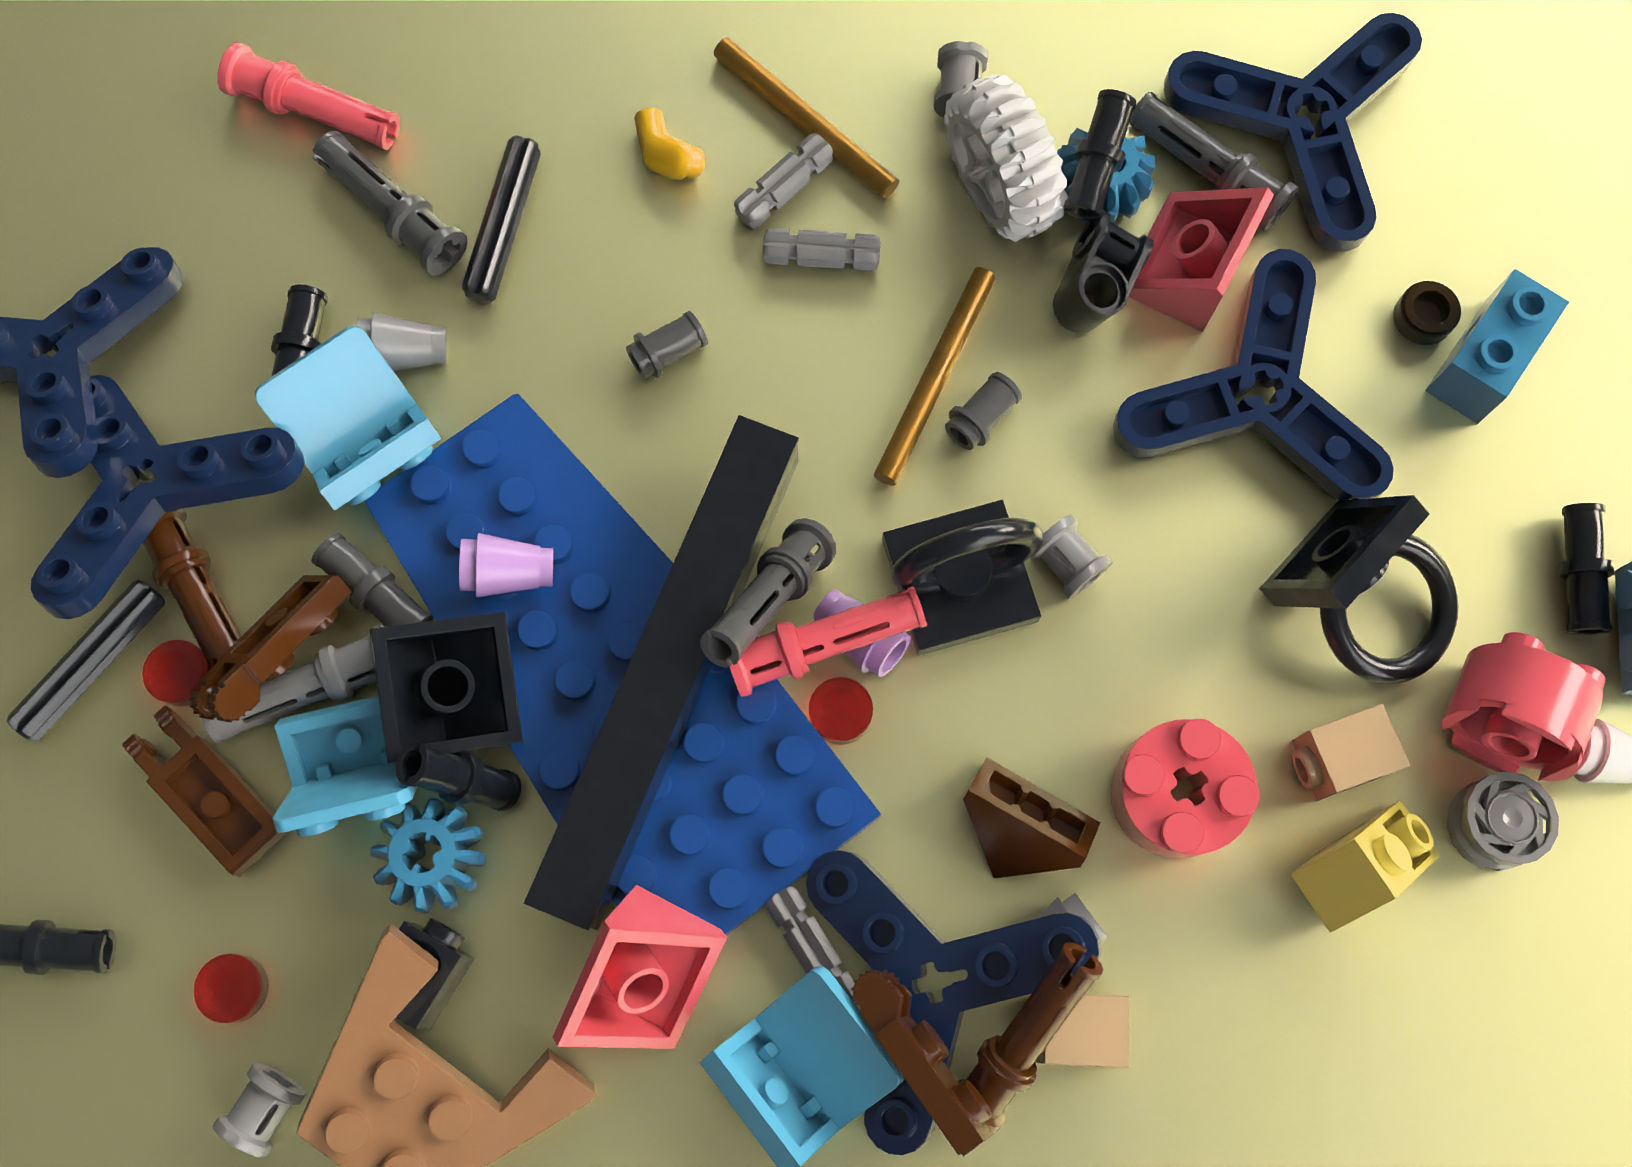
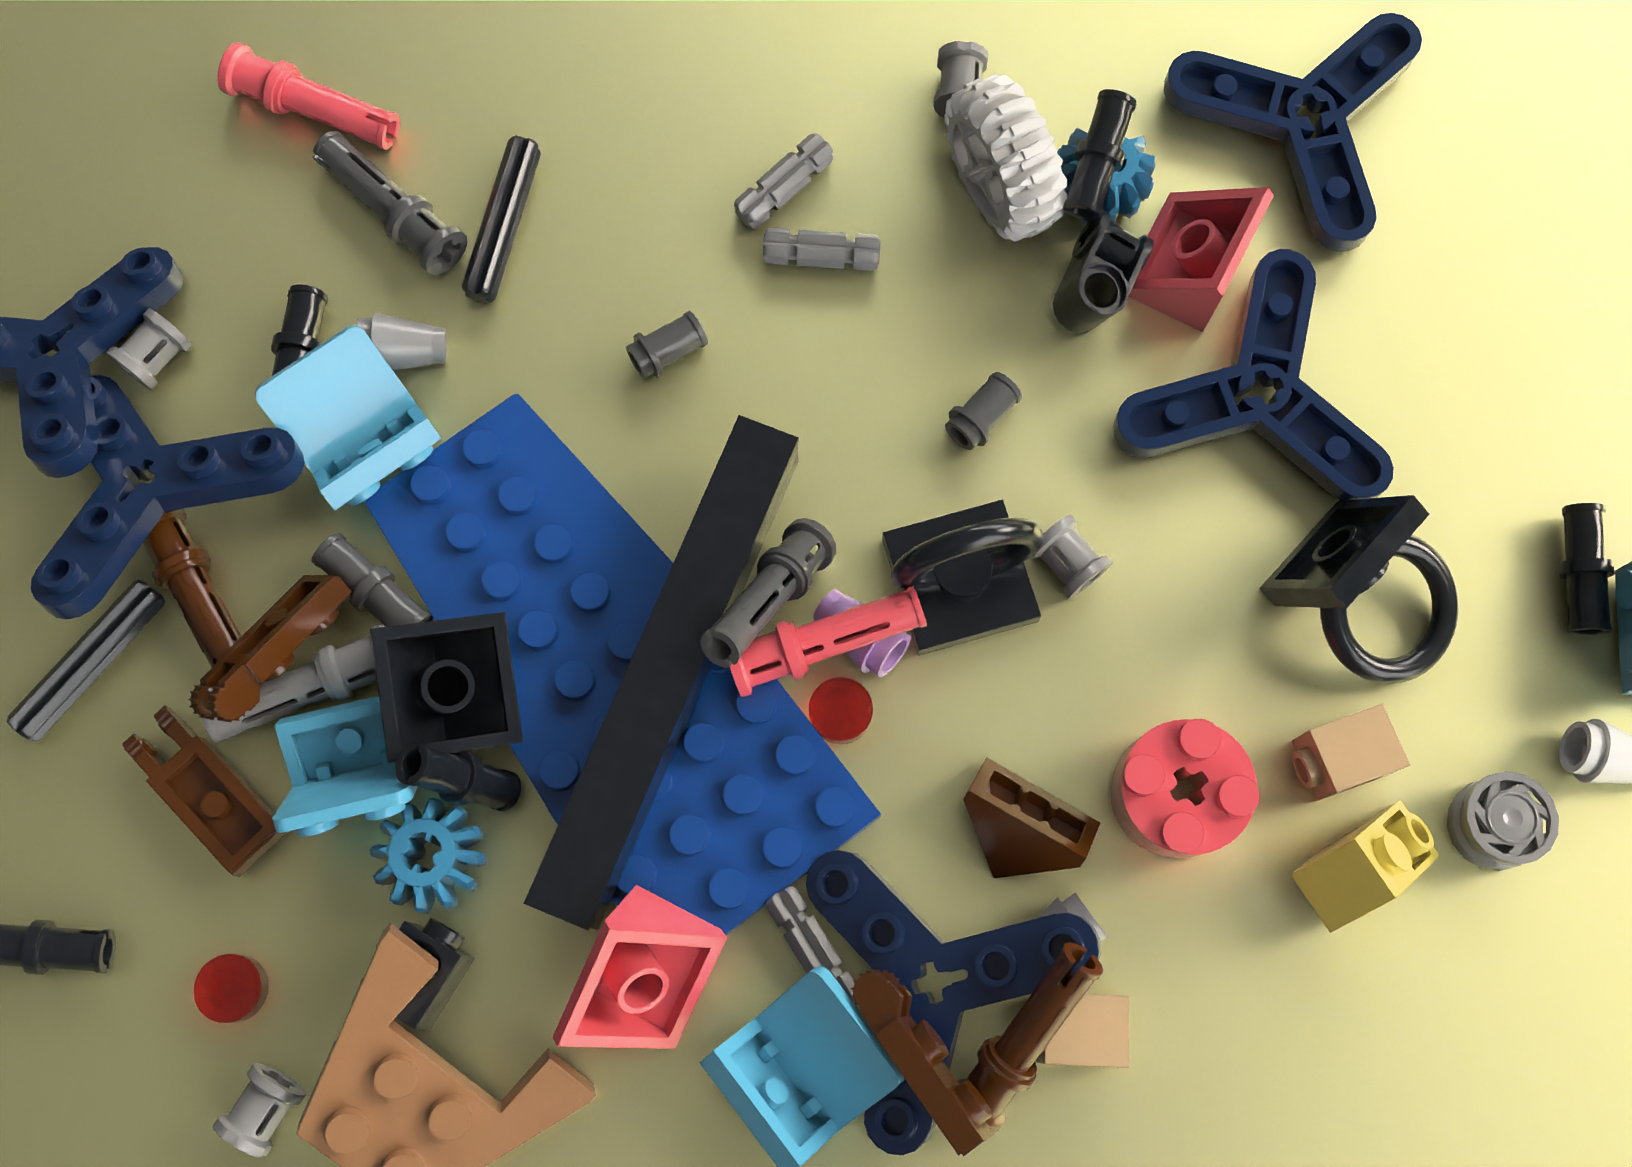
clear red tile [142,640,211,707] -> none
lavender cone [459,533,553,598] -> none
yellow arm [634,108,705,180] -> none
pearl gold bar [714,37,899,199] -> none
pearl gold bar [874,267,996,486] -> none
dark grey pin [1129,92,1299,232] -> none
dark brown tile [1393,281,1461,345] -> none
dark azure brick [1425,269,1569,424] -> none
coral brick [1441,632,1605,782] -> none
none -> light grey bush [106,308,193,390]

